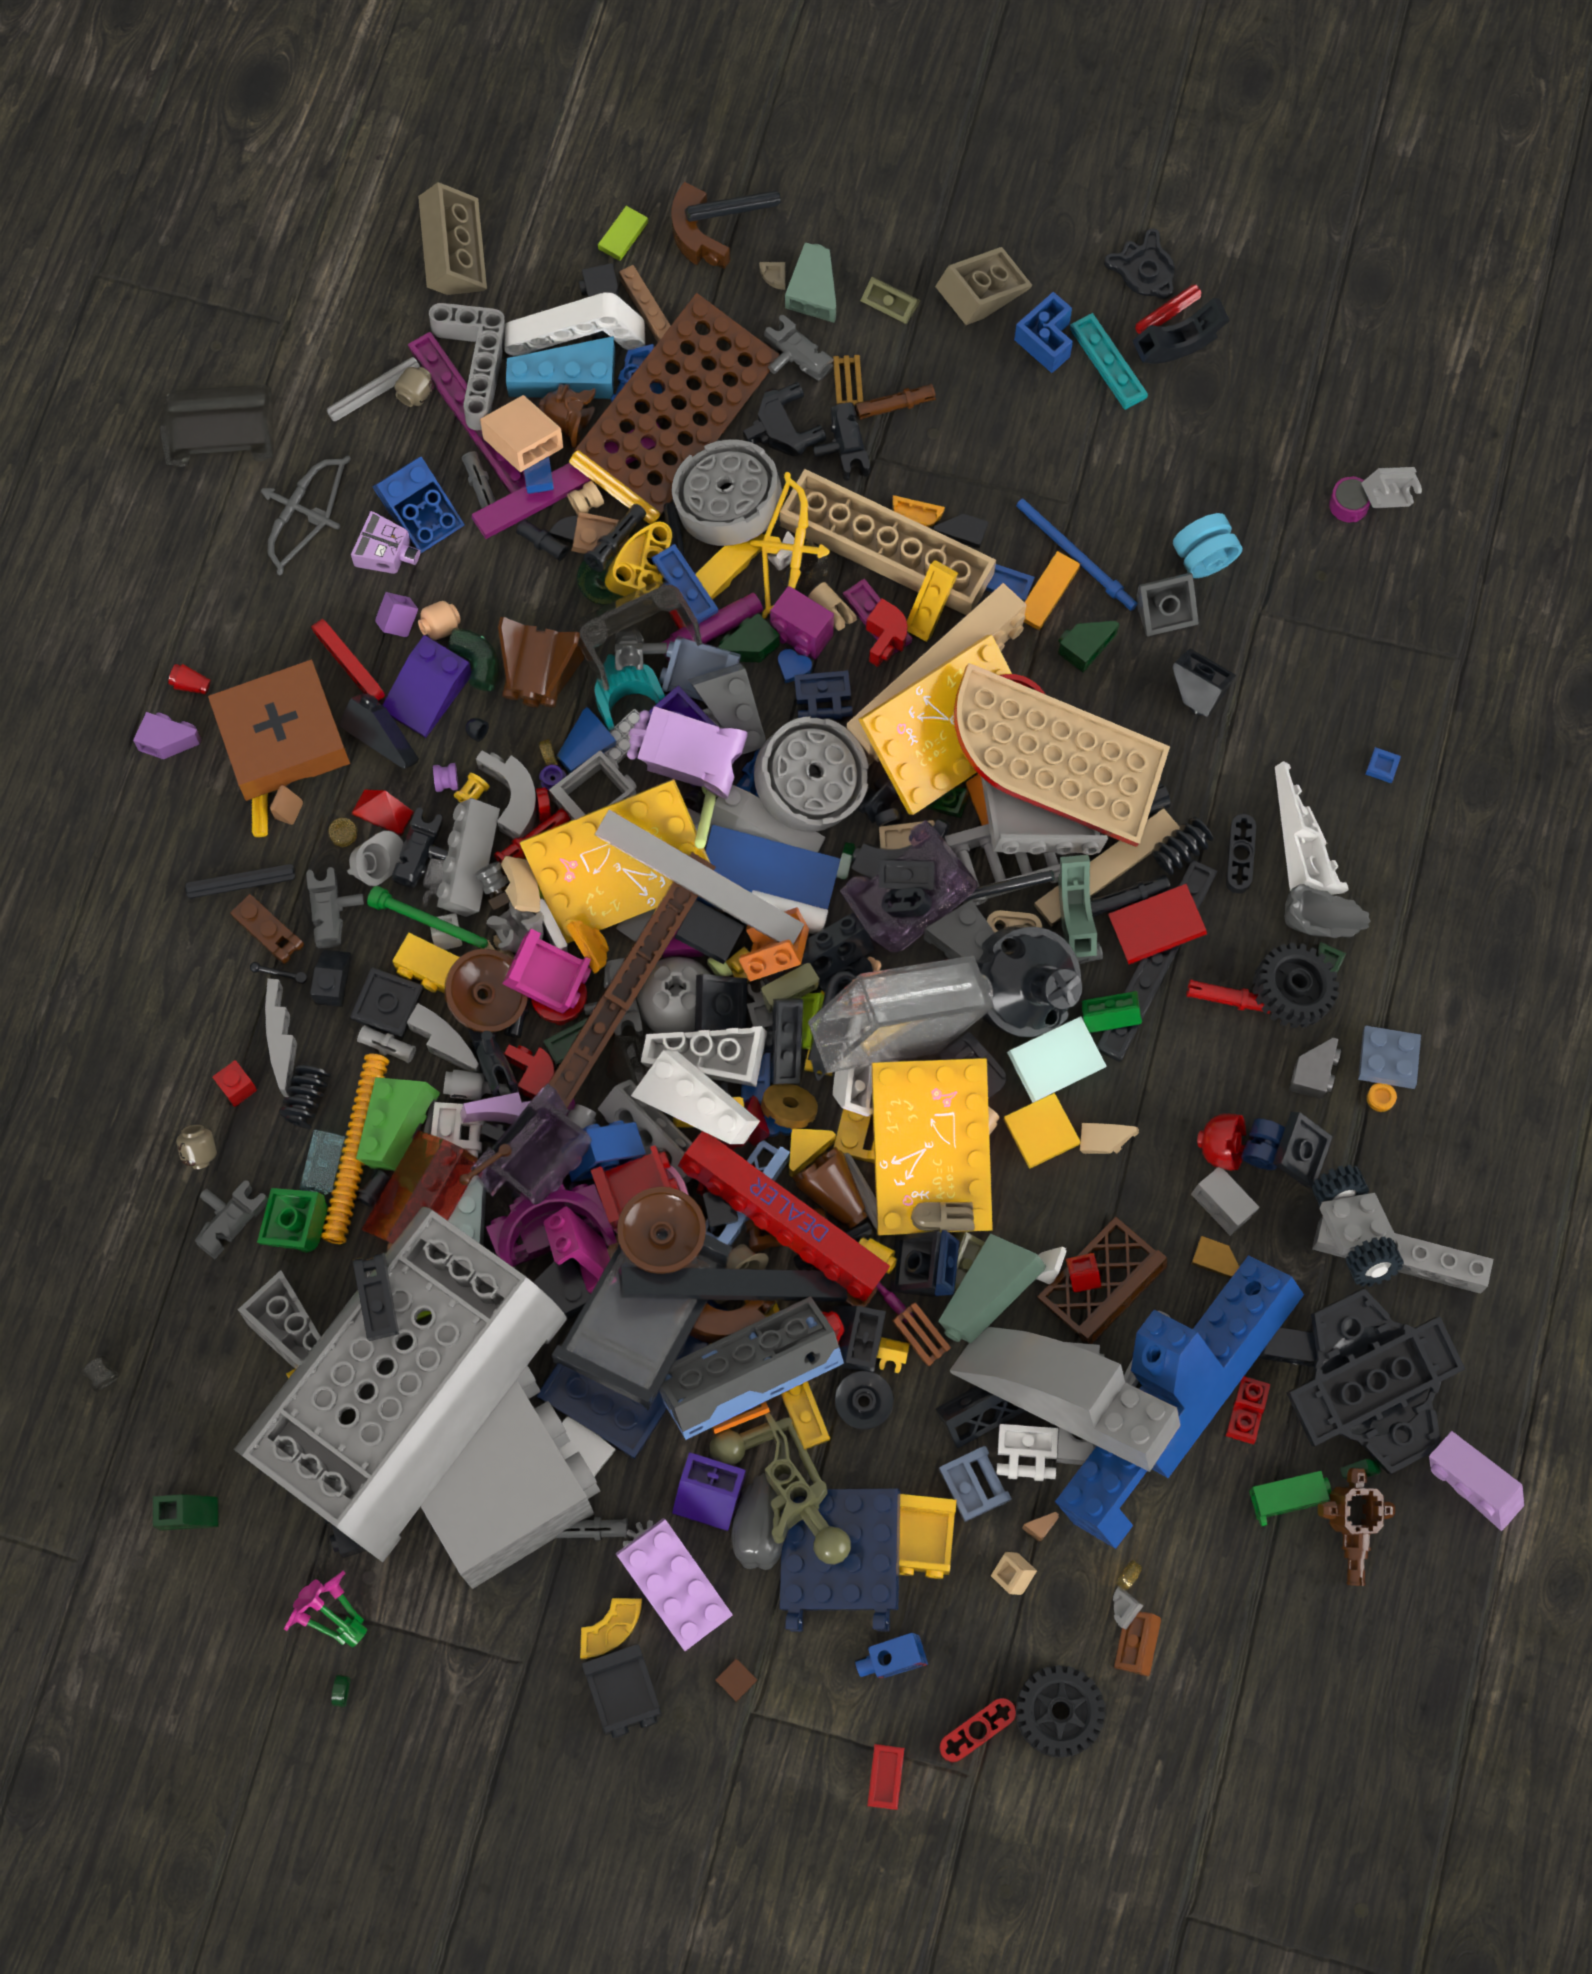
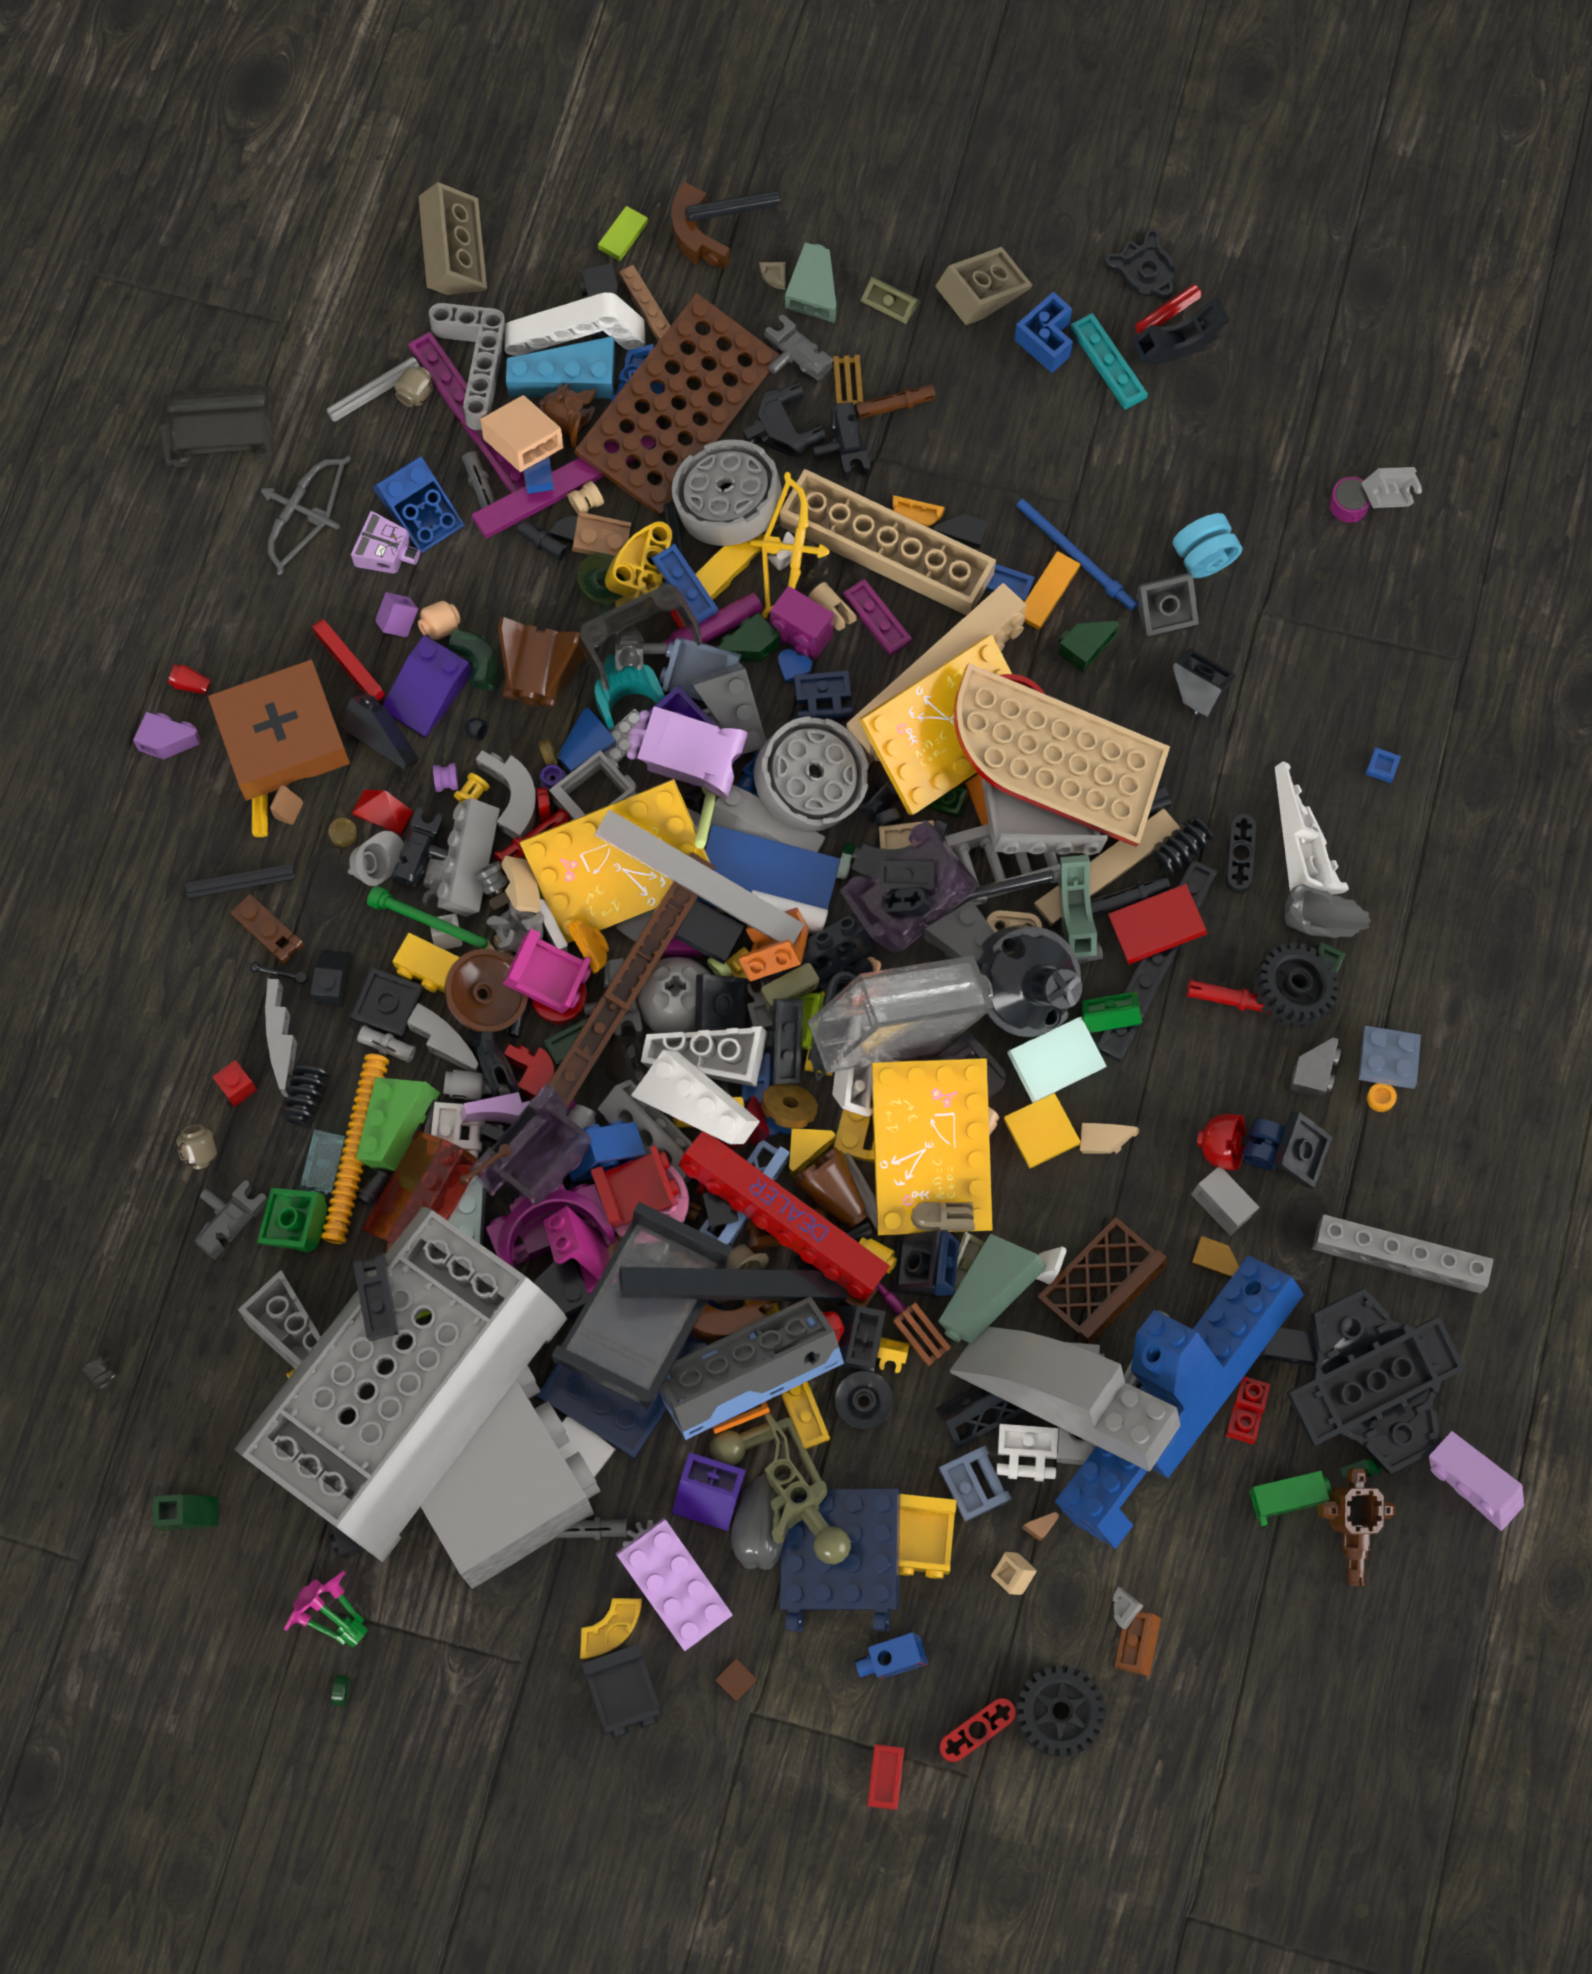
dark grey piece [306,867,364,948] -> none
yellow axle [569,450,660,525] -> none
black pin [584,504,646,572] -> none
reddish brown dish [617,1187,706,1274] -> none
red brick [866,598,907,667] -> none
yellow plate [907,560,958,642] -> none
red slope [1066,1253,1101,1292] -> none
clear yellow tile [1116,1560,1142,1590] -> none
plate [1312,1165,1404,1287] -> none

